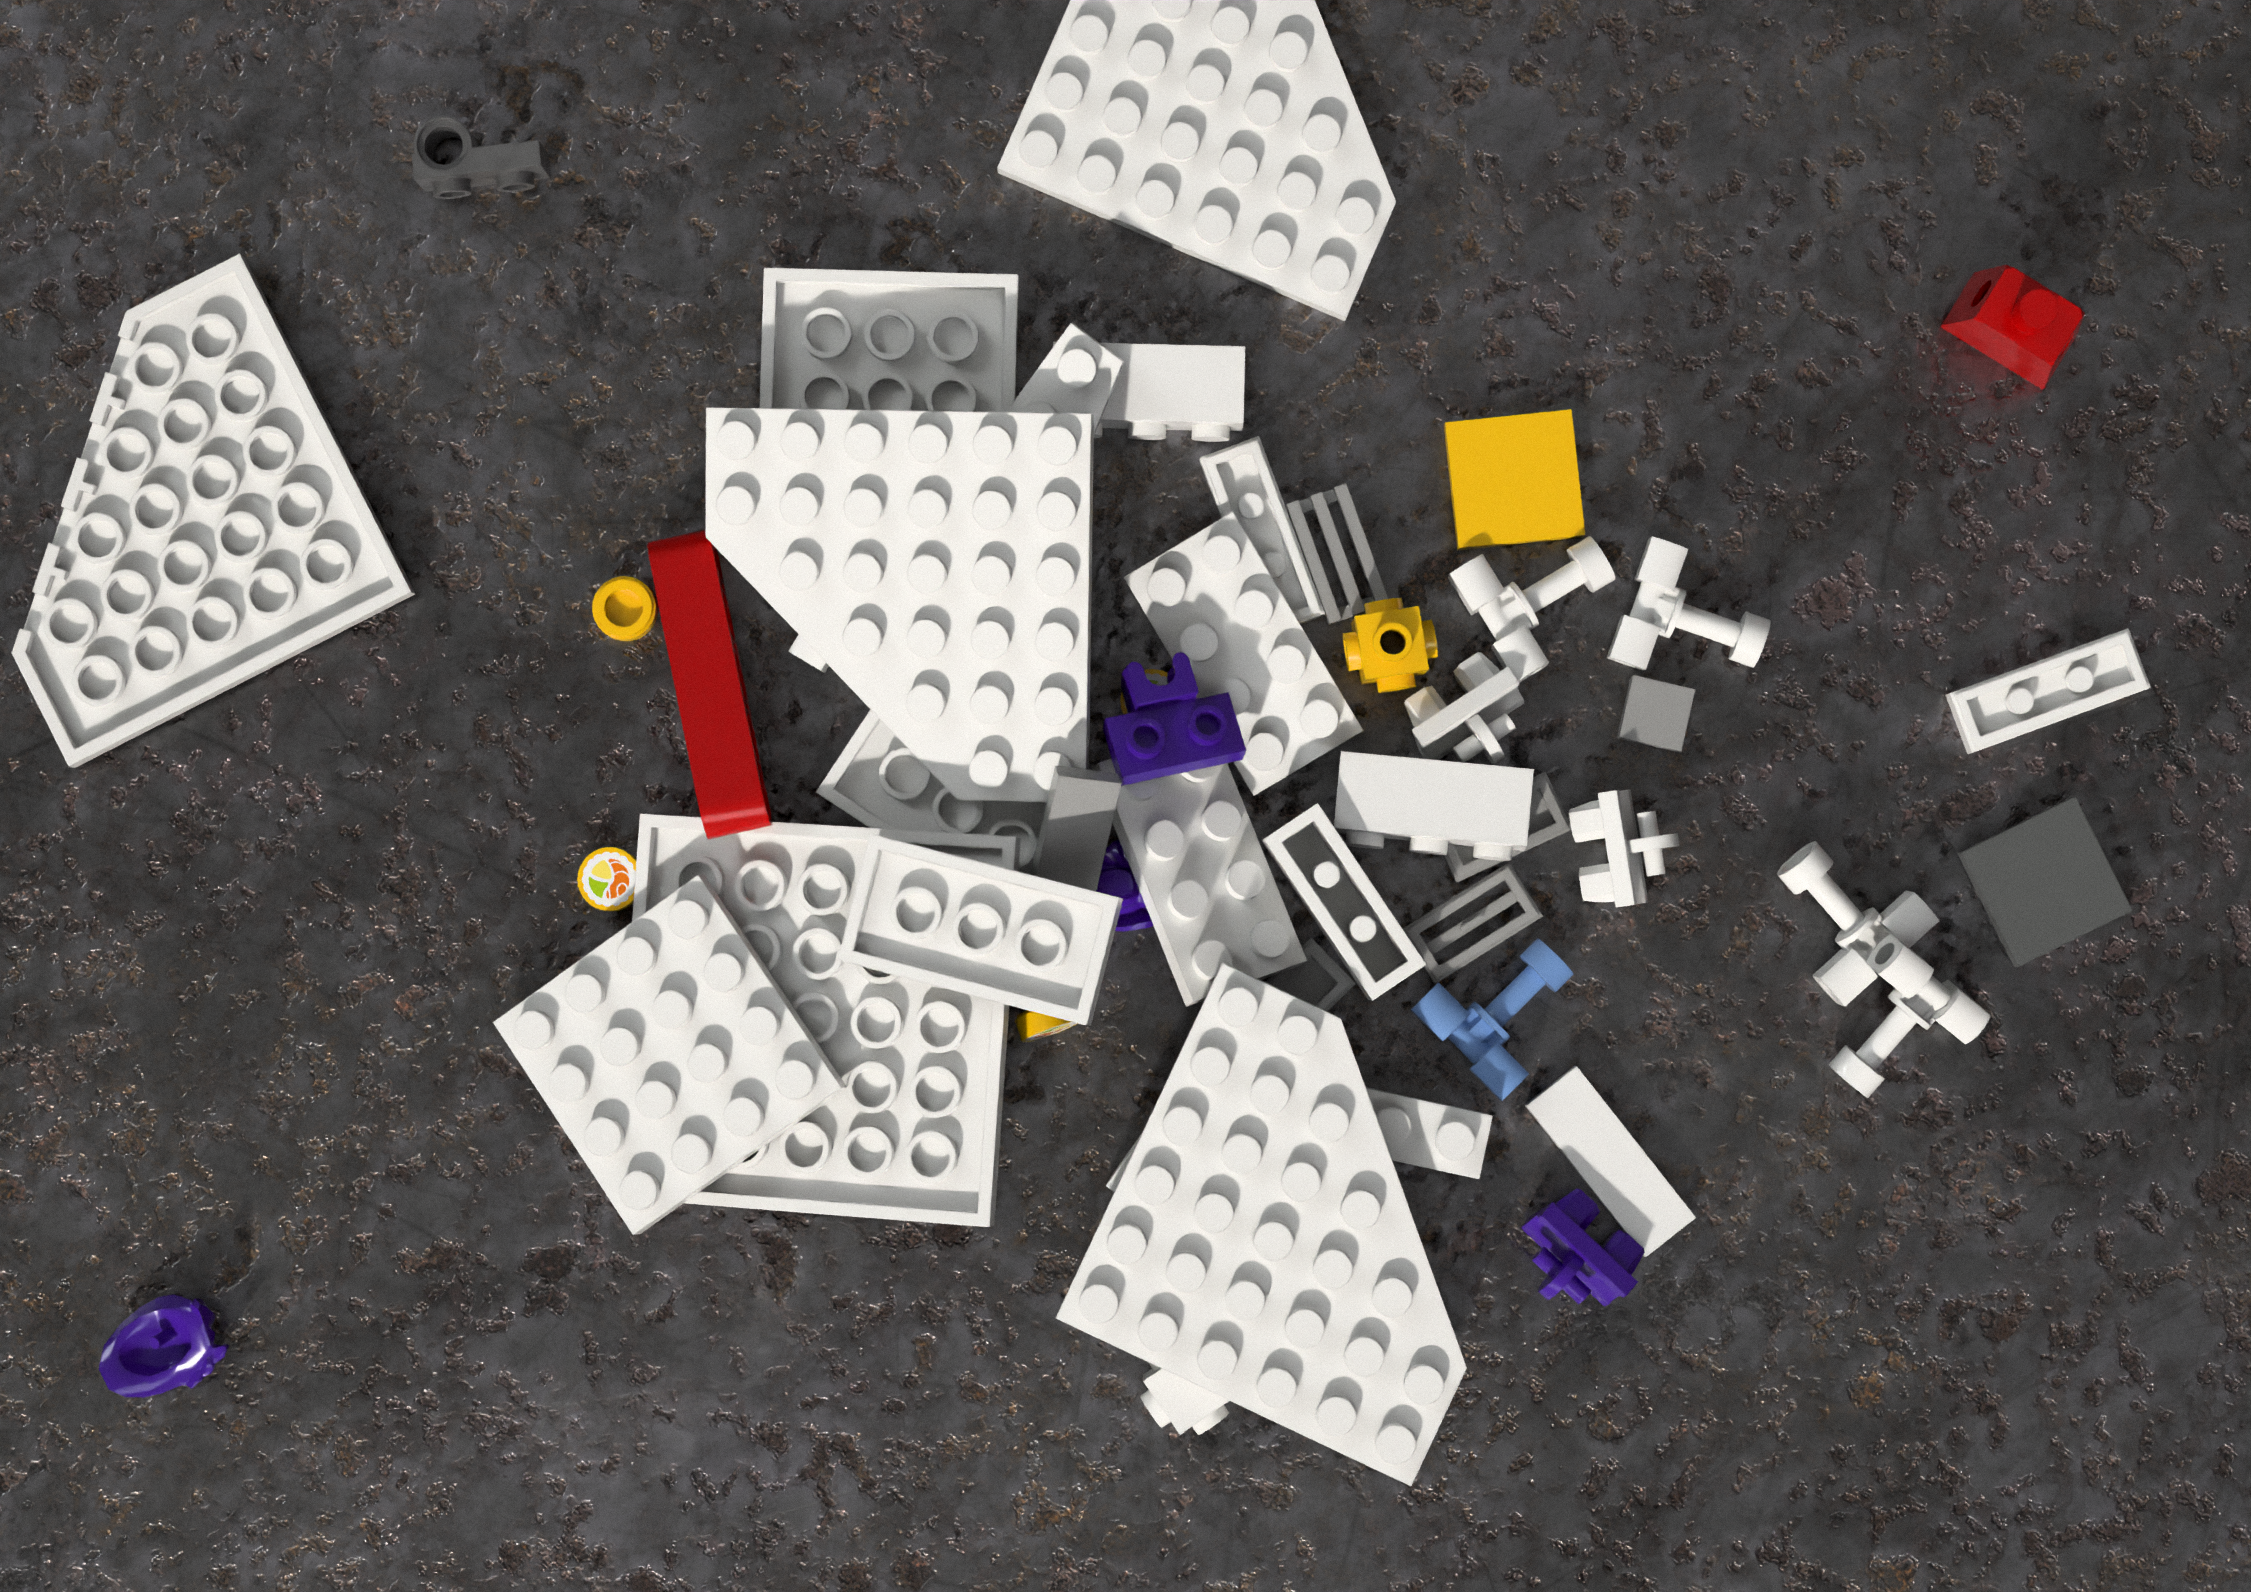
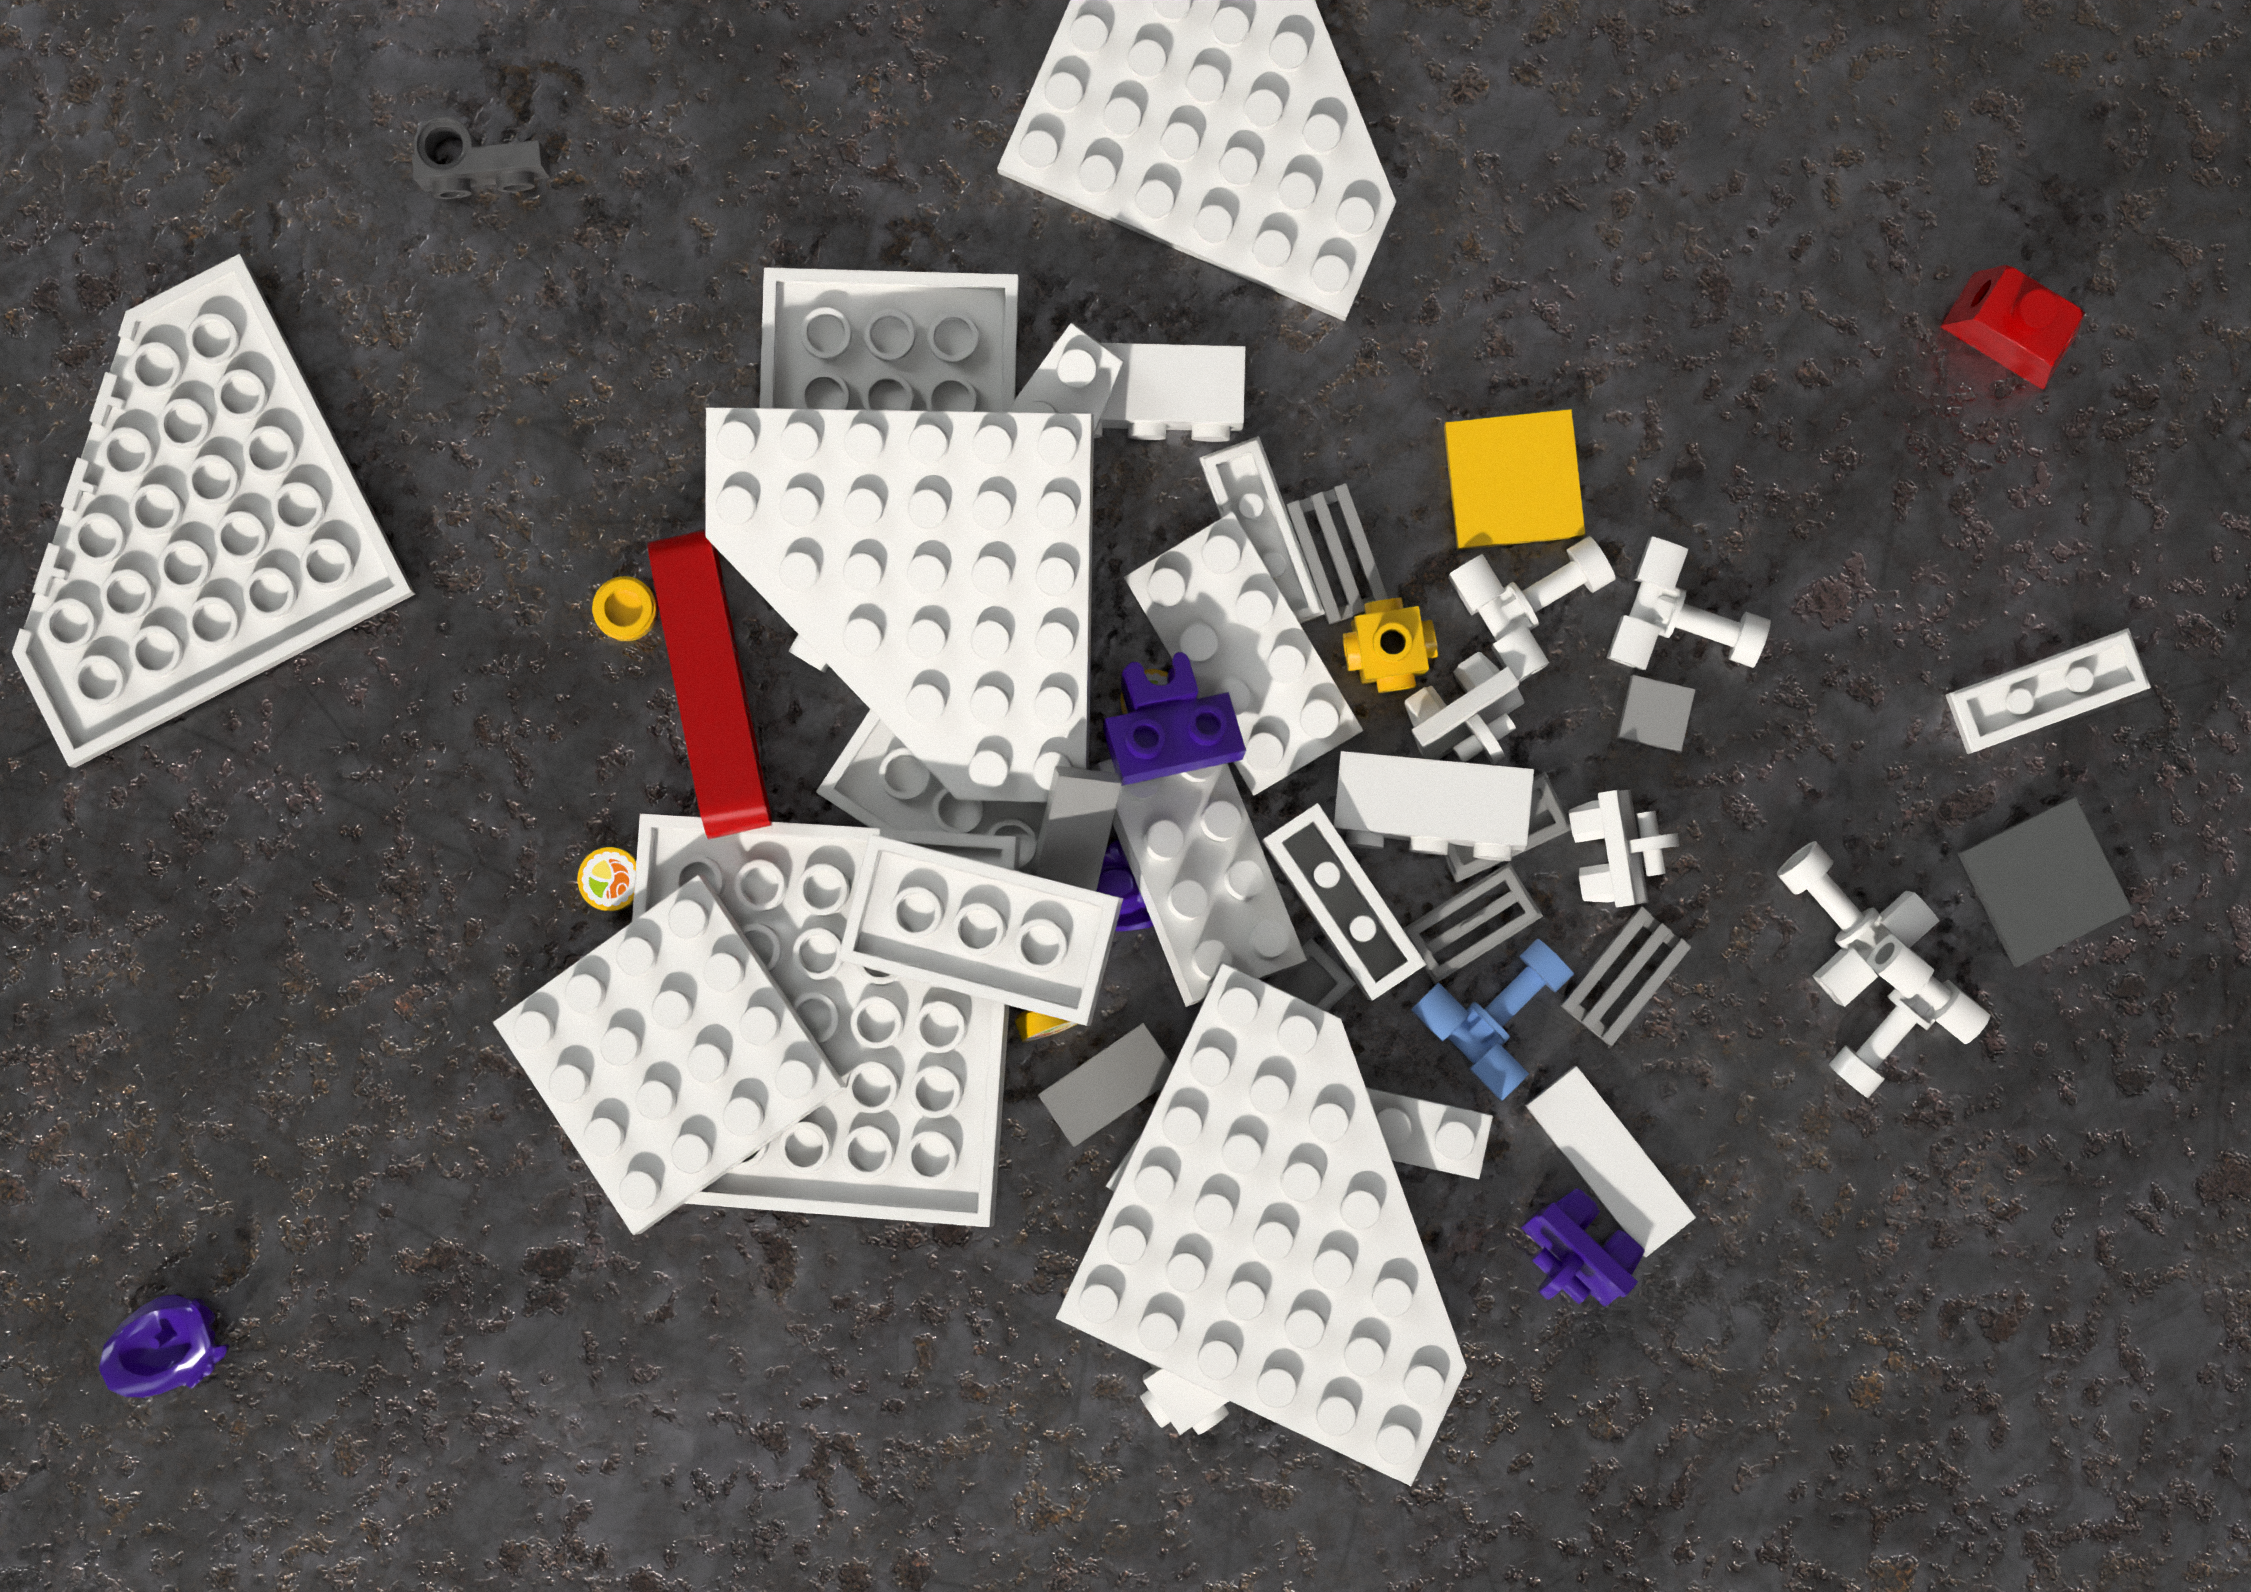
none -> light grey tile [1038,1022,1173,1147]
none -> light grey tile [1560,907,1691,1046]

